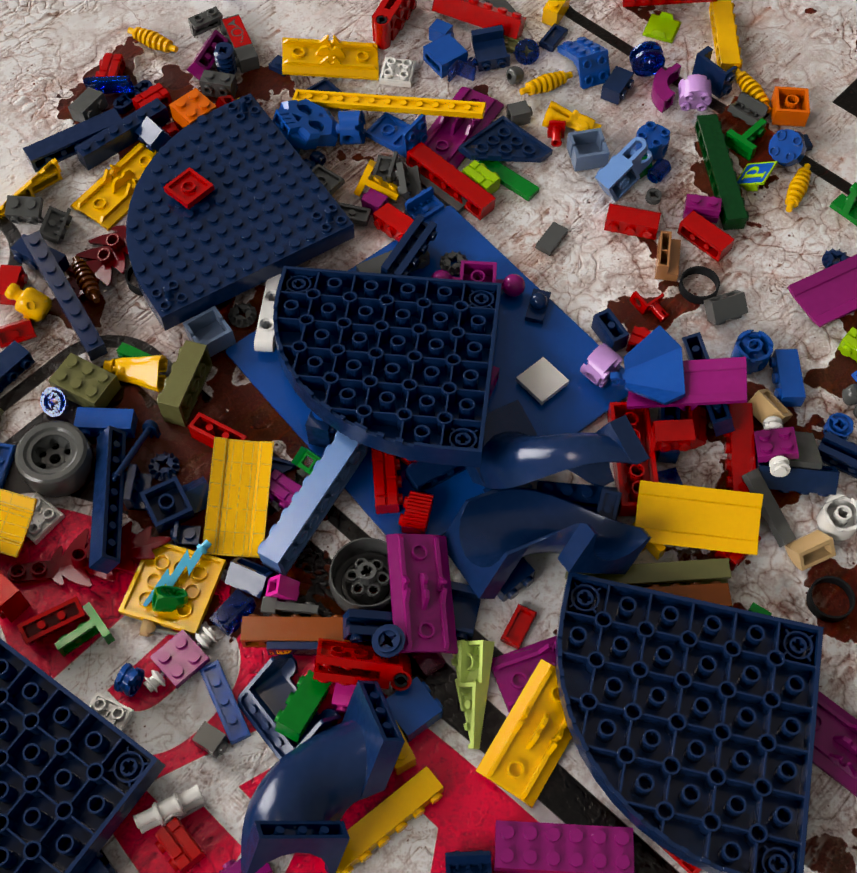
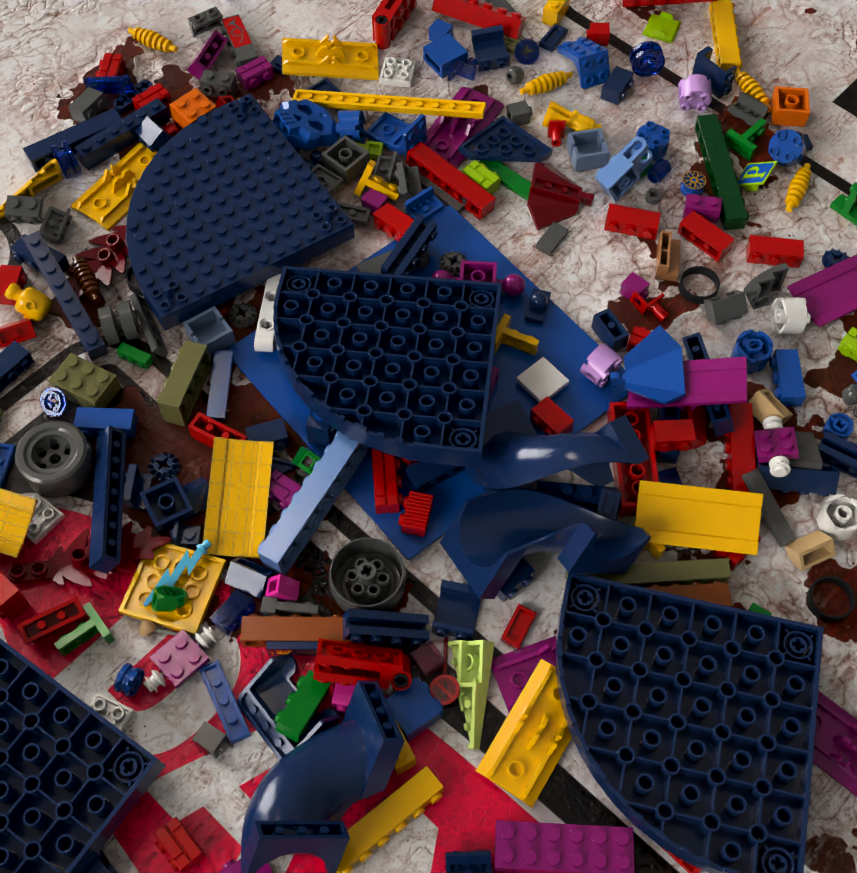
yellow piece [103,355,168,392] -> none
dark blue piece [112,420,161,482] -> none
white pin [133,785,205,834] -> none
red plate [163,167,215,210] -> none
dark blue piece [214,42,237,74] -> none
dark blue gear [372,624,406,659] -> none
magenta hinge [386,534,458,654] -> none
magenta arch [651,63,681,113] -> none
none -> clear blue wheel [50,140,82,179]
none -> dark grey wheel [98,301,140,346]
none -> dark grey tile [129,293,168,358]
none -> tile [206,350,234,421]
none -> magenta brick [235,55,274,91]
none -> dark blue brick [245,418,290,451]
none -> dark grey brick [321,135,370,185]
none -> lime plate [356,141,383,159]
none -> piece [429,637,460,706]
none -> yellow bracket [494,313,539,356]
none -> dark red panel [527,162,595,231]
none -> red brick [530,396,574,435]
none -> red brick [586,22,610,46]
none -> magenta brick [619,272,650,303]
none -> blue wheel [680,171,706,196]
none -> dark grey slope [744,263,789,309]
none -> red brick [746,235,804,268]
none -> white brick [770,297,811,334]

